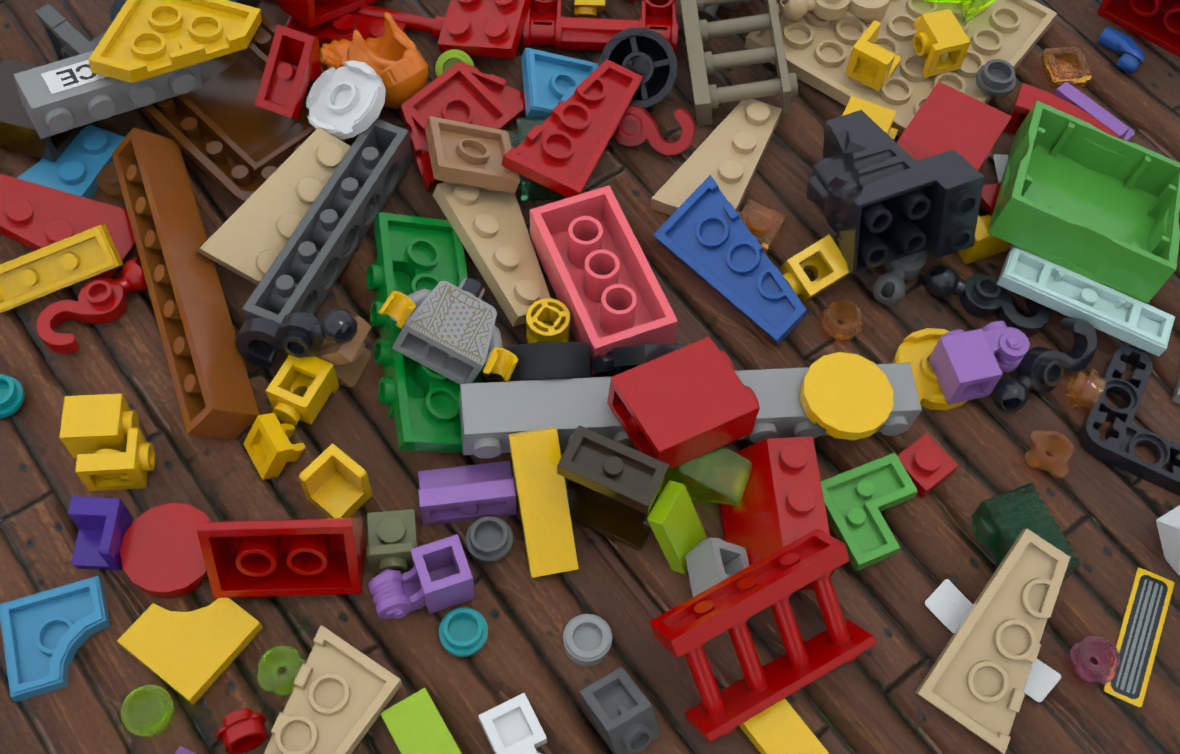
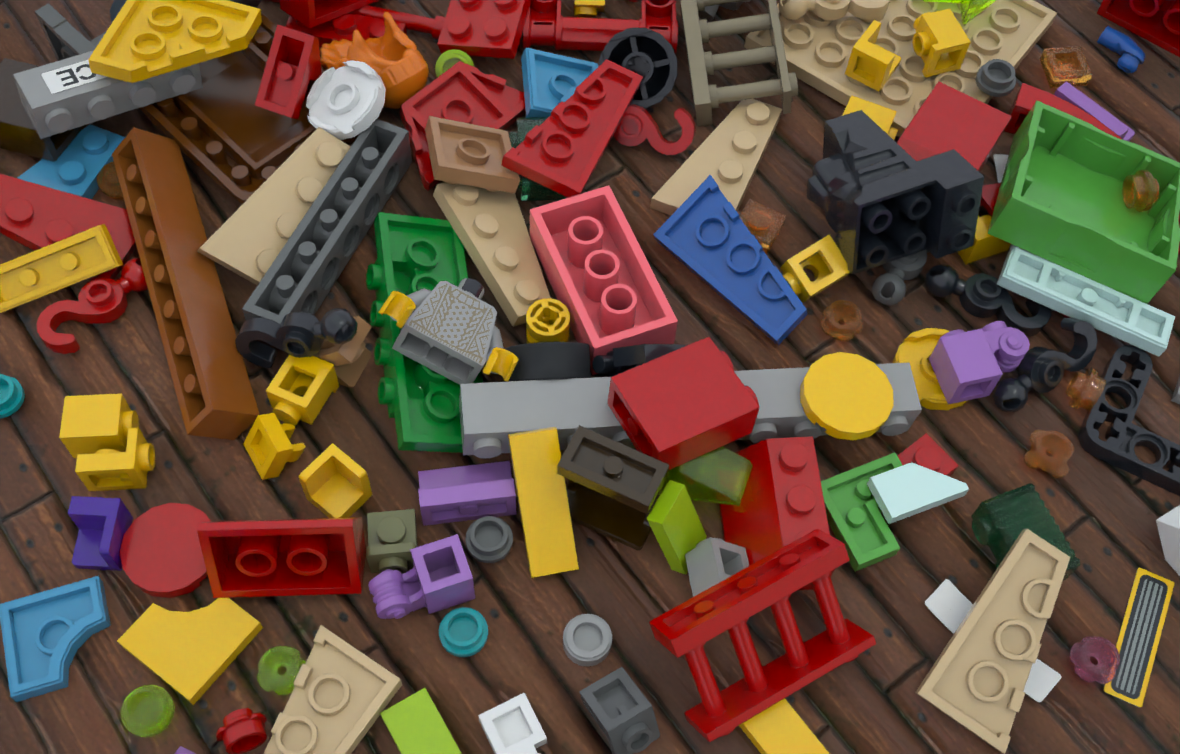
none -> light aqua tile [867,462,969,524]
none -> clear orange plate [1122,170,1159,212]

